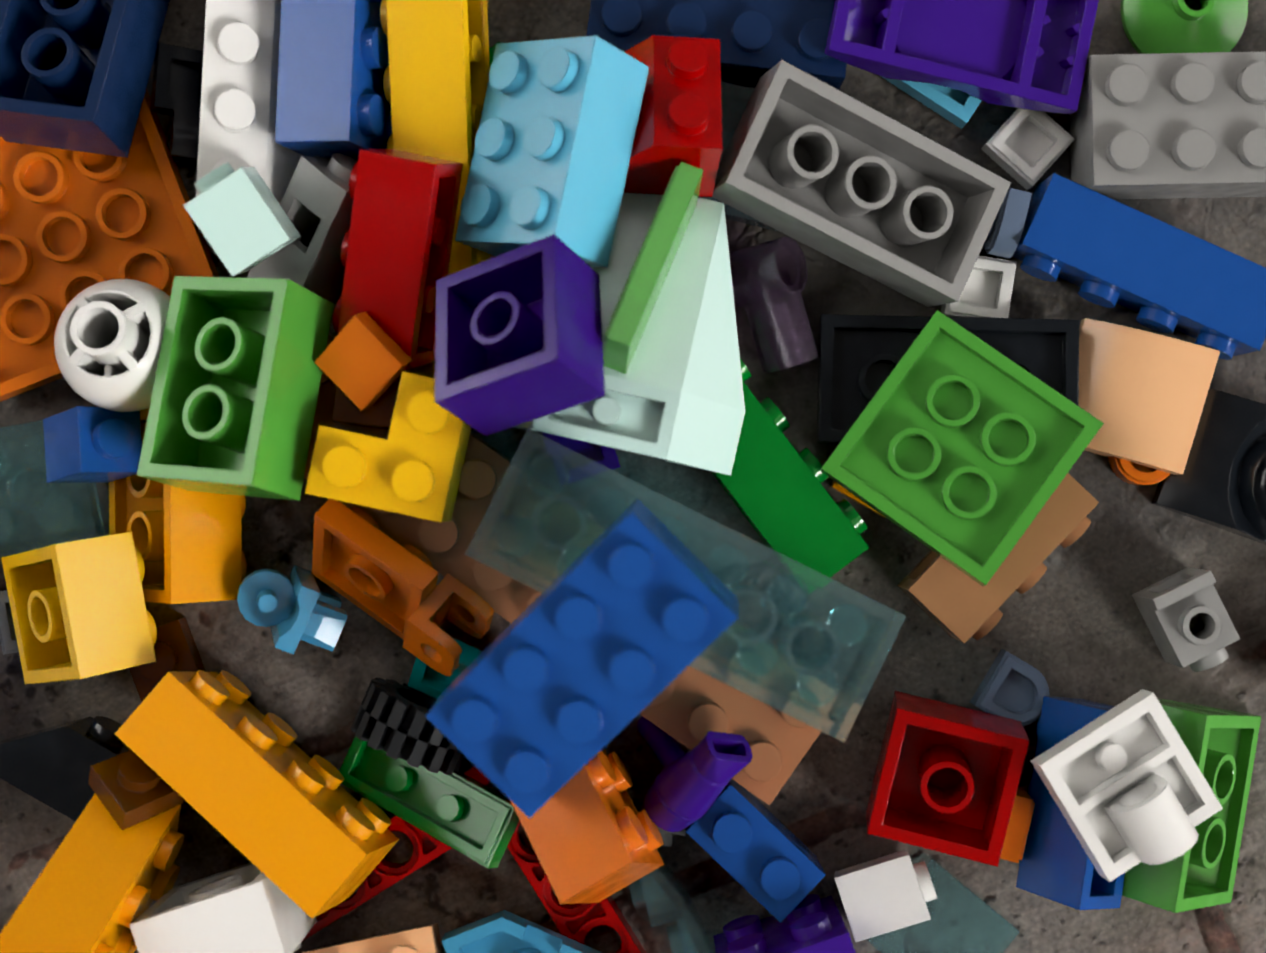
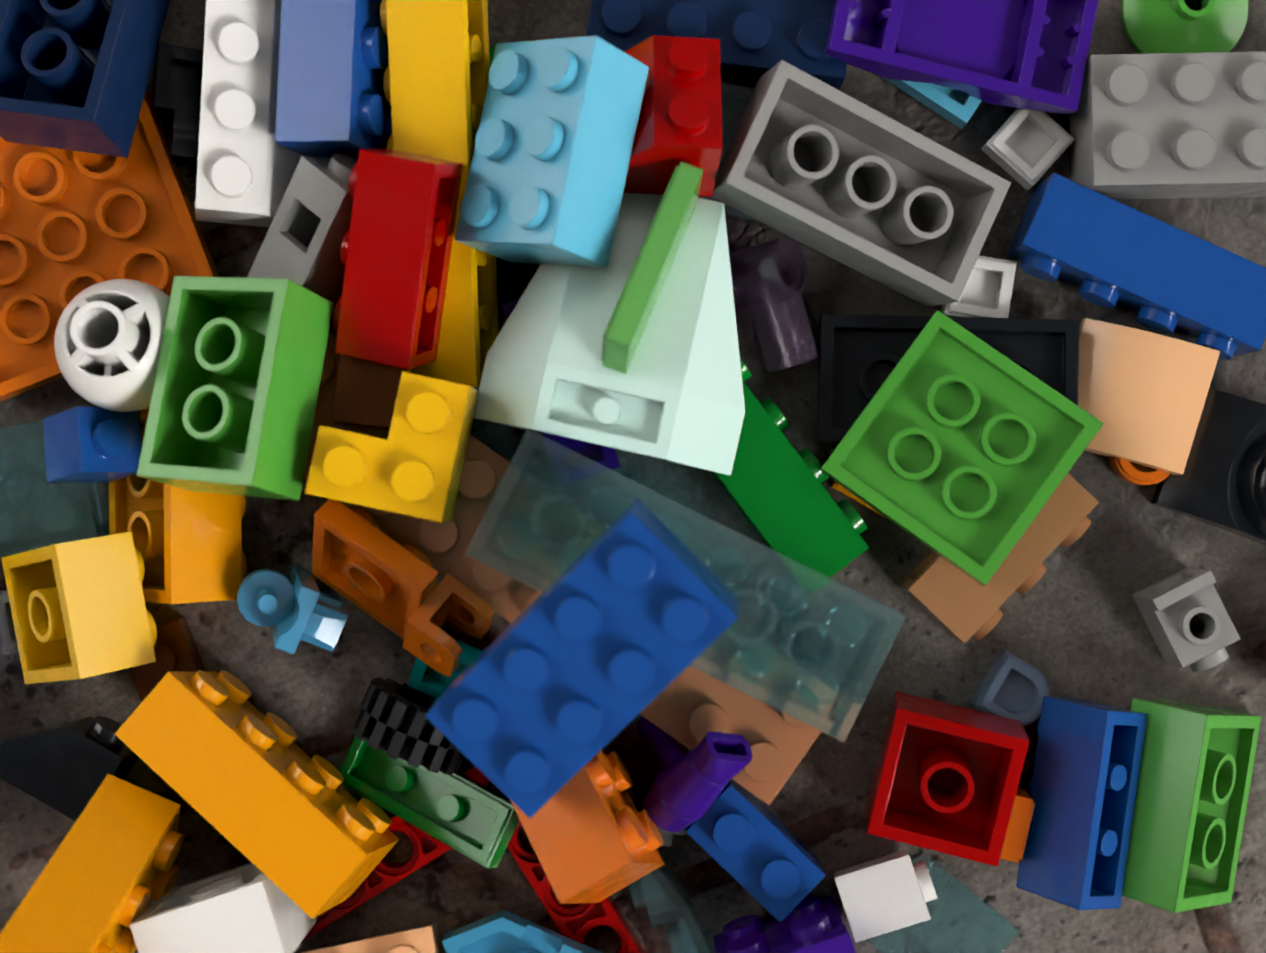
reddish brown plate [88,750,184,830] -> none
light aqua brick [183,163,301,277] -> none
orange tile [314,312,413,411] -> none
dark purple brick [435,234,605,436] -> none
sand blue tile [983,188,1032,259] -> none
white plate [1031,689,1223,882] -> none

